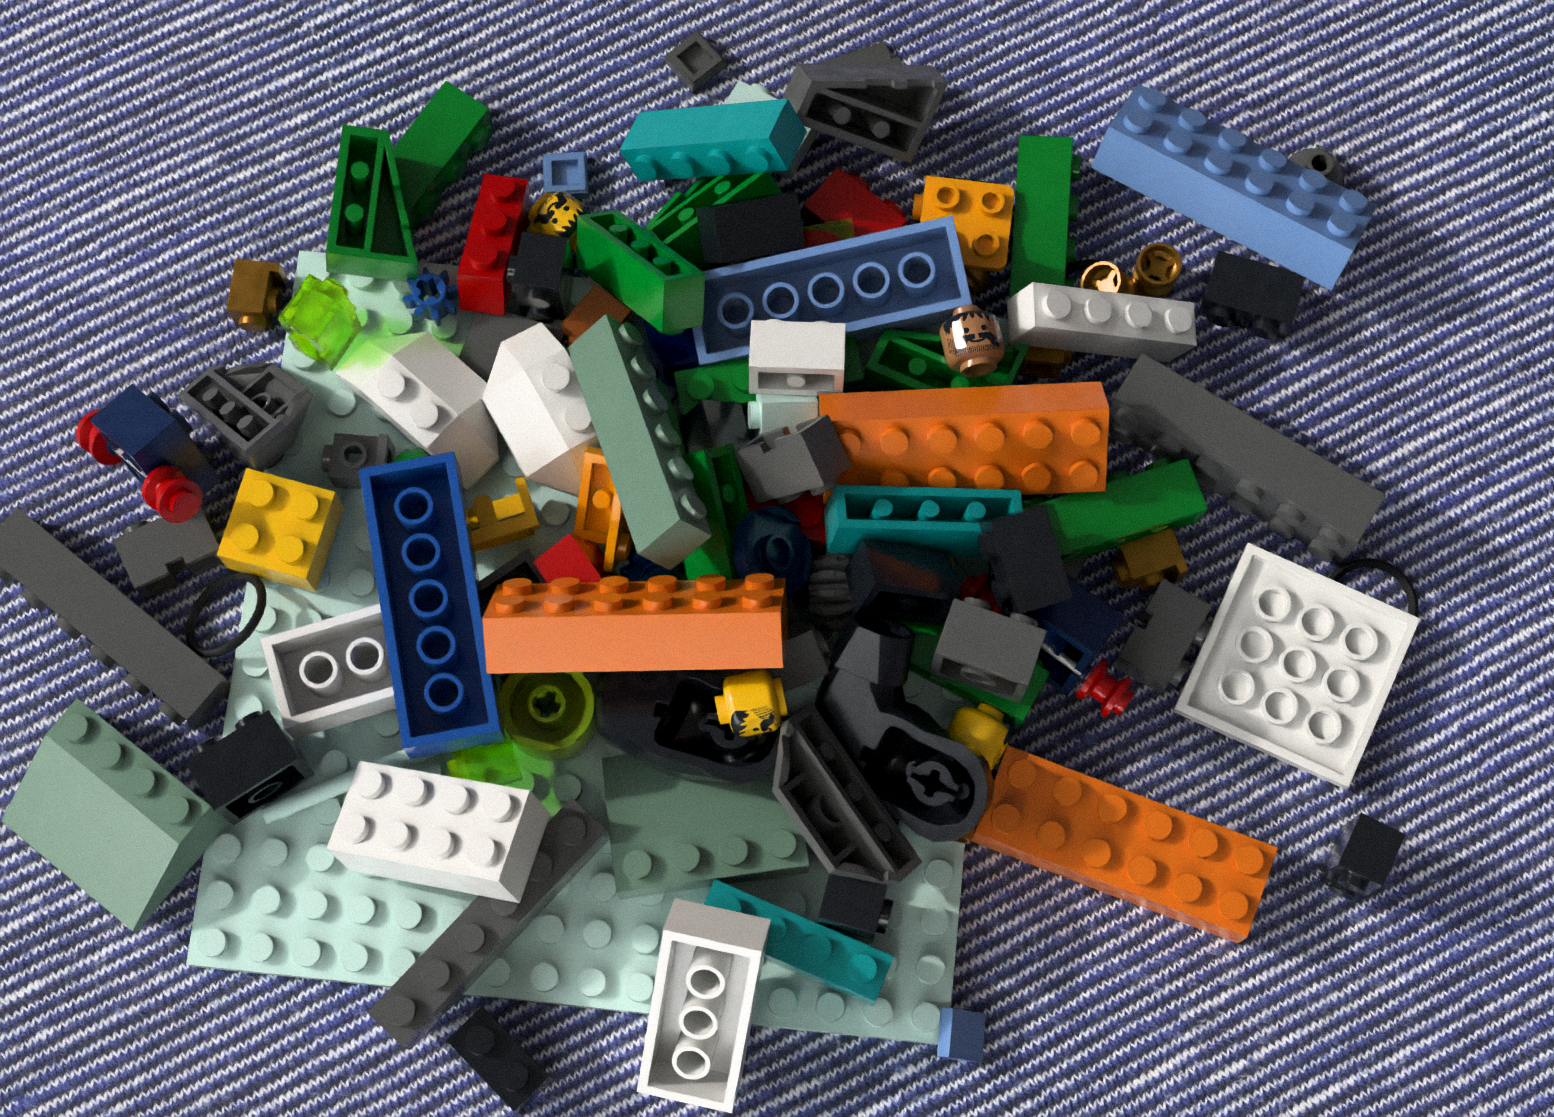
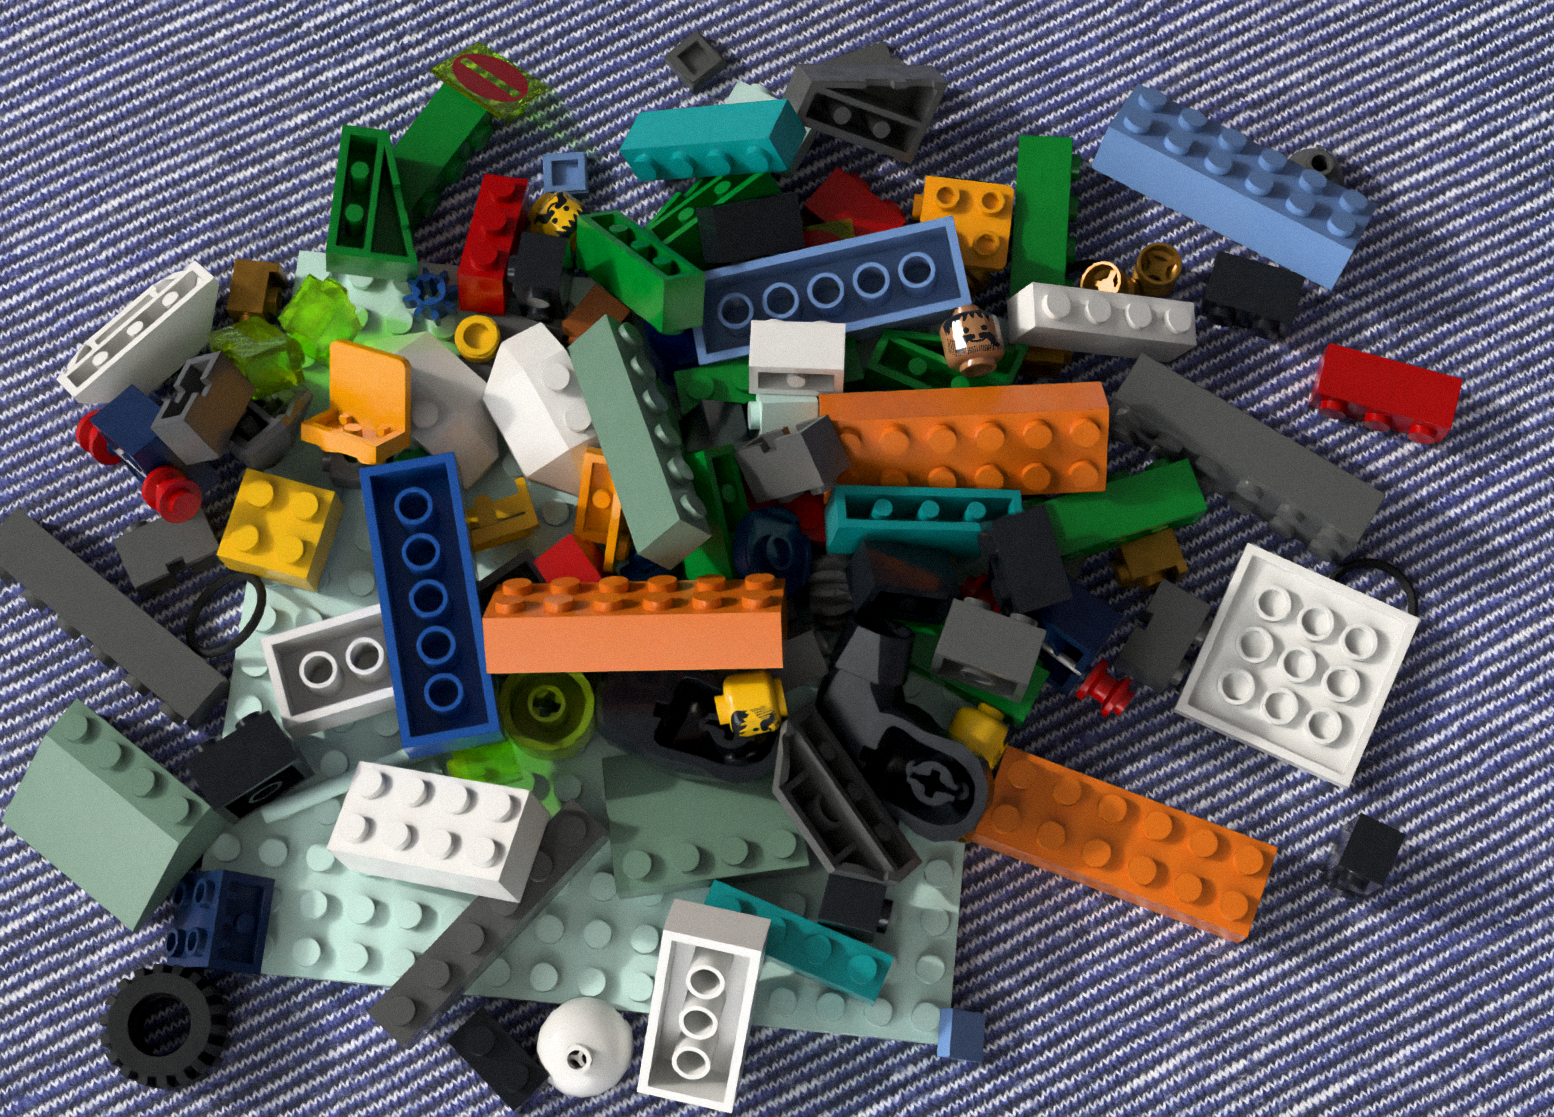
none -> white wedge [57,261,219,403]
none -> black tyre [100,963,234,1090]
none -> dark grey brick [150,351,256,465]
none -> dark blue bracket [165,869,275,975]
none -> clear neon green brick [207,315,305,401]
none -> light orange bracket [301,339,411,465]
none -> piece [430,42,548,124]
none -> yellow tile [455,315,502,363]
none -> white cylinder [536,996,635,1098]
none -> red brick [1308,343,1463,444]

